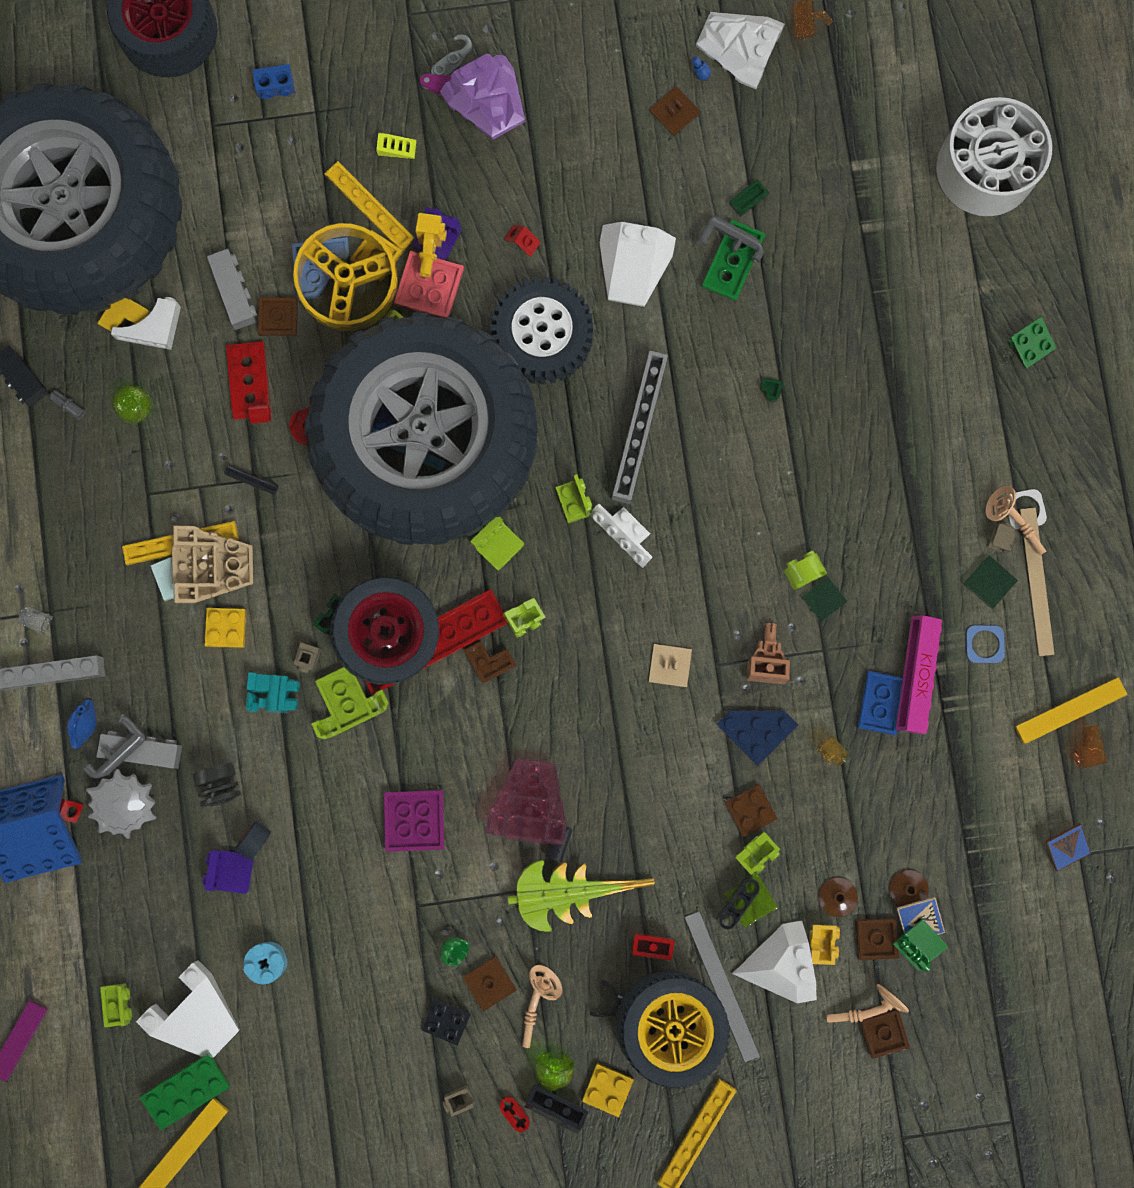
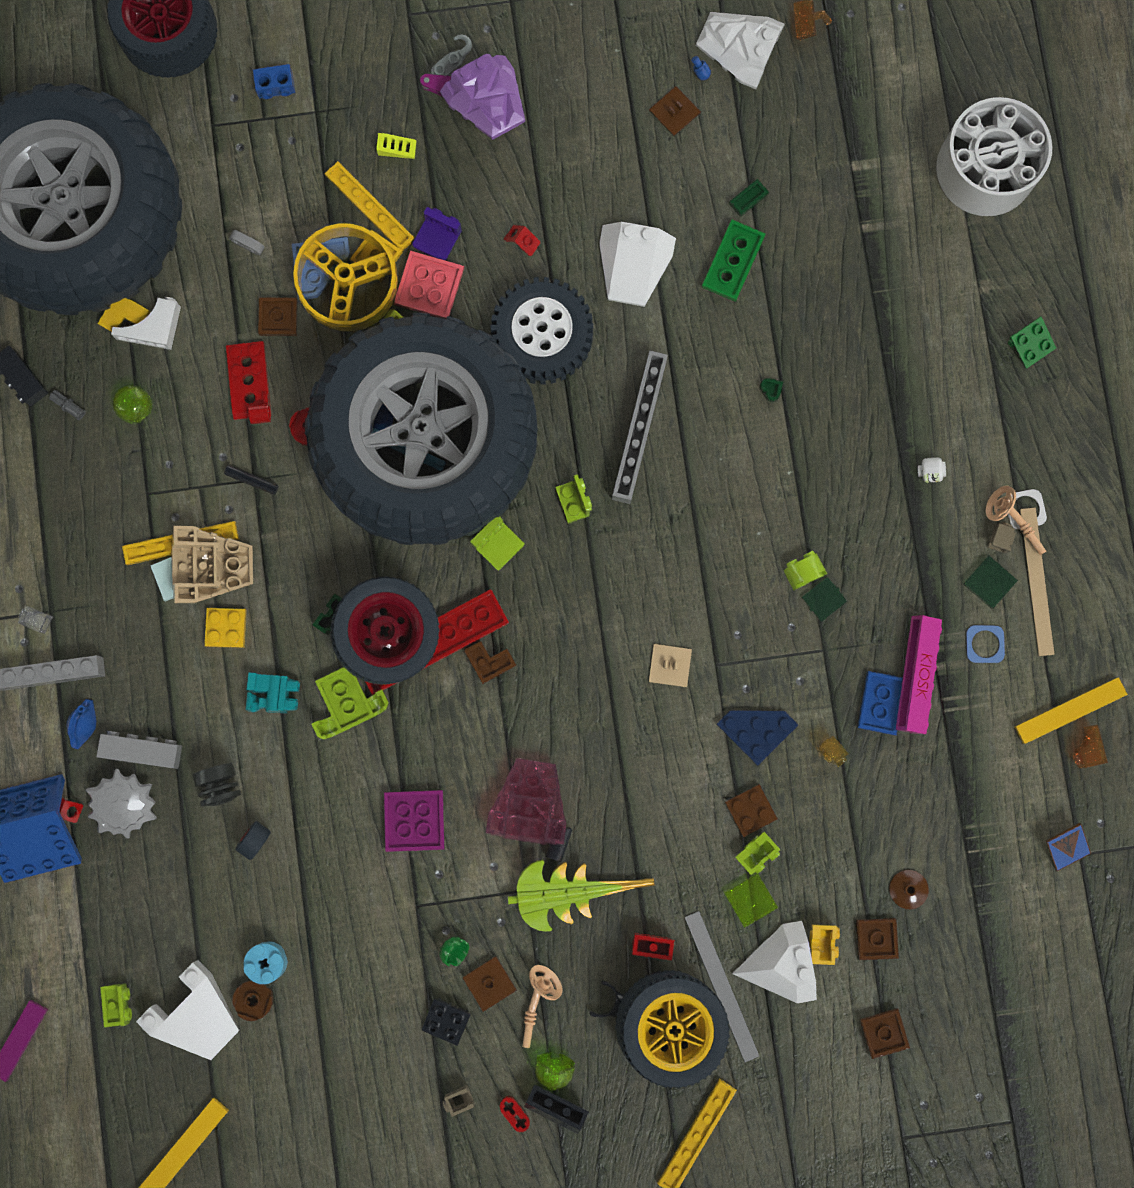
dark grey piece [83,714,145,778] -> none
green plate [139,1052,230,1131] -> none
dark purple bracket [203,849,254,894] -> none
light grey brick [207,249,257,330] -> none
dark tan window [293,642,321,673] -> none
yellow brick [416,213,447,278] -> none
lime cylinder [503,598,546,638] -> none
yellow plate [582,1063,634,1117] -> none
white bracket [590,504,652,568] -> none
dark grey piece [697,216,764,263] -> none
black beam [717,878,760,929] -> none
nougat brick [747,623,790,685] -> none
reddish brown dish [819,878,858,917] -> none
light nougat dish [827,984,909,1023] -> none
green hinge [893,919,949,972] -> none
piece [897,897,945,935] -> none
none -> light grey beam [229,230,265,256]
none -> reddish brown plate [232,980,273,1021]
none -> white head [918,457,946,483]

